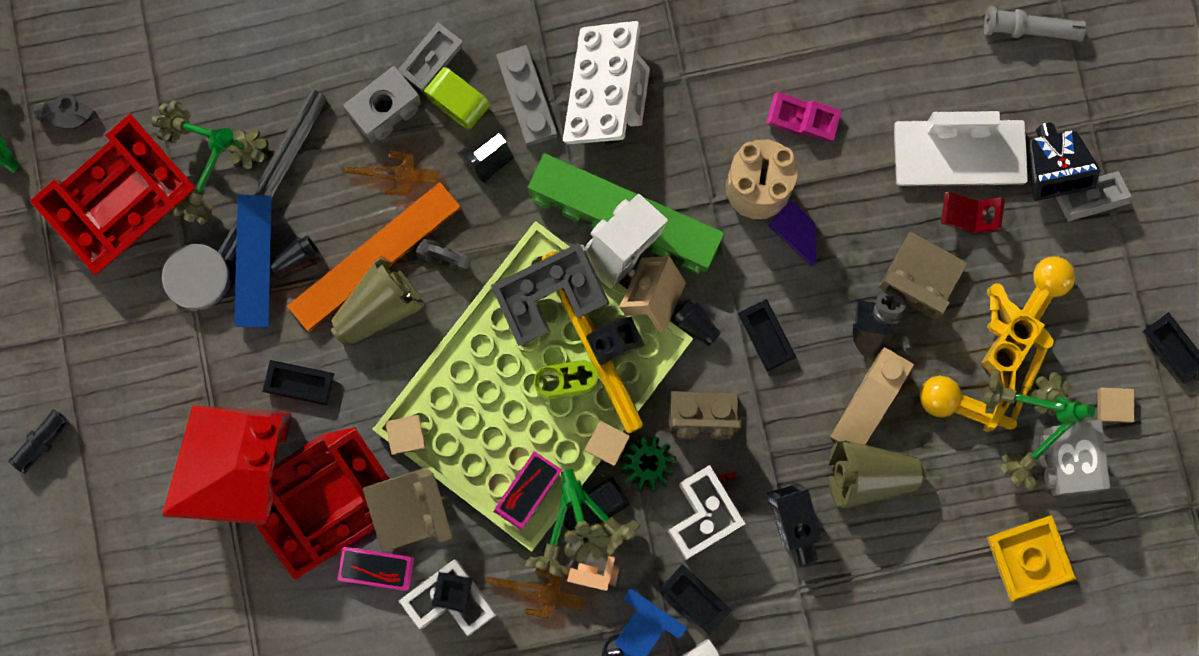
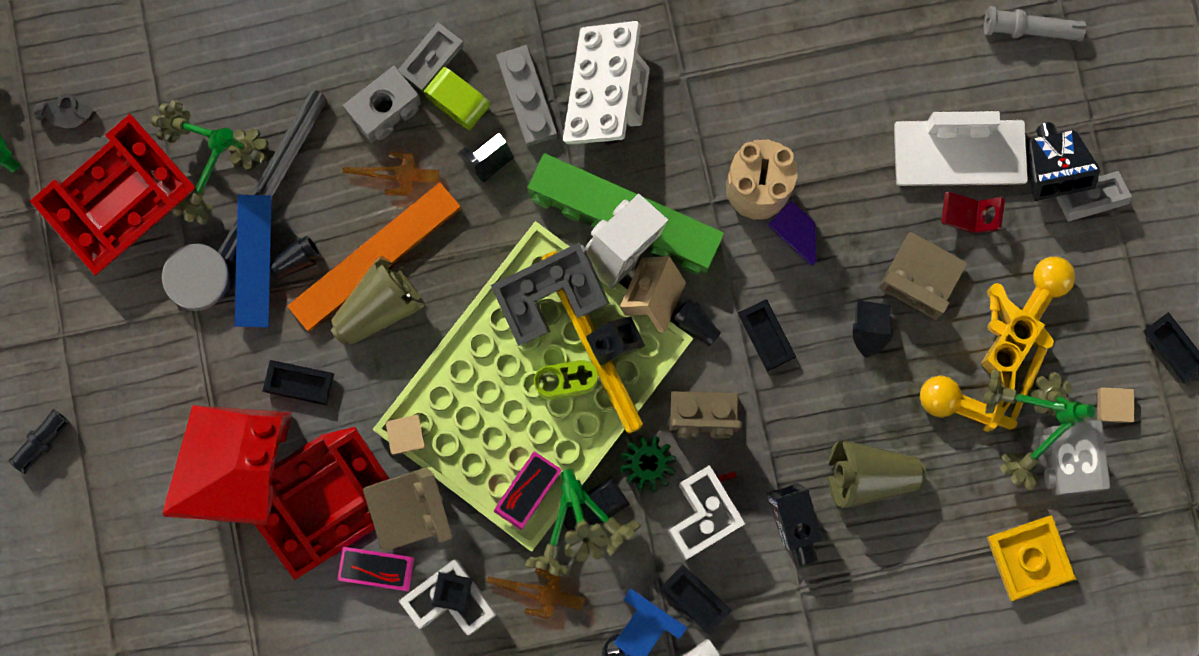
dark grey piece [416,237,472,271] -> none
light nougat bracket [567,556,620,591] -> none
tan tile [584,421,630,466] -> none
dark pink slope [766,92,841,142] -> none
tan slope [830,348,914,445] -> none
dark grey bush [873,292,906,325] -> none

